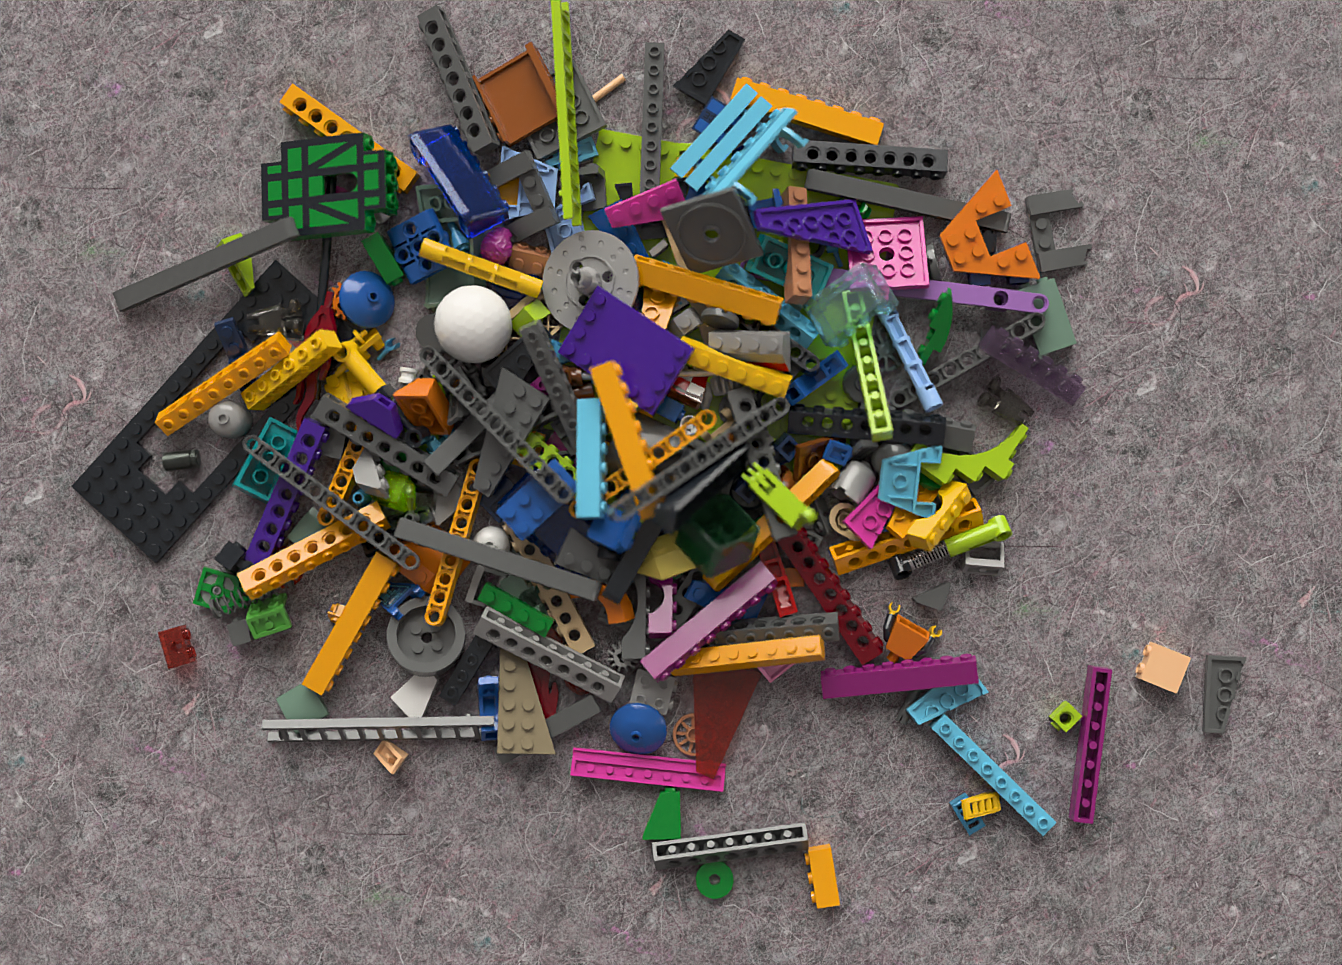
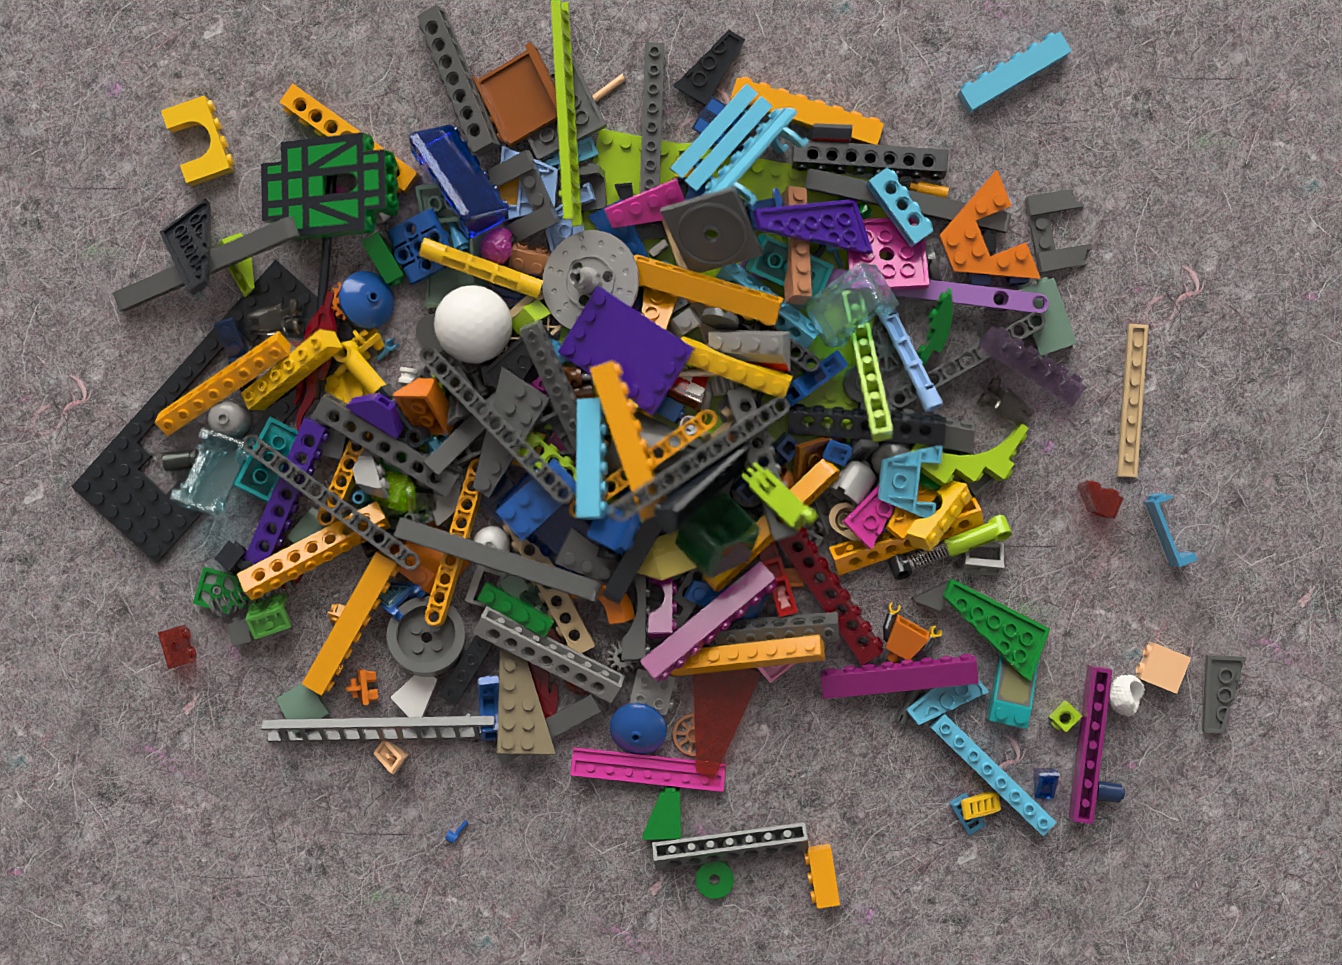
none -> black wing [160,198,210,296]
none -> yellow arch [161,96,235,186]
none -> clear light blue windscreen [170,427,249,515]
none -> orange hips [346,669,378,705]
none -> blue hand [445,820,468,843]
none -> dark grey slope [811,123,853,143]
none -> medium azure brick [866,167,933,247]
none -> light orange cylinder [909,181,949,198]
none -> green wing [942,579,1050,682]
none -> medium azure brick [958,31,1072,114]
none -> slope [985,654,1039,729]
none -> clear blue slope [1034,768,1059,798]
none -> clear red slope [1077,480,1124,519]
none -> dark blue brick [1096,781,1125,803]
none -> white hair [1109,675,1145,717]
none -> tan tile [1116,324,1149,478]
none -> dark azure panel [1143,492,1198,567]

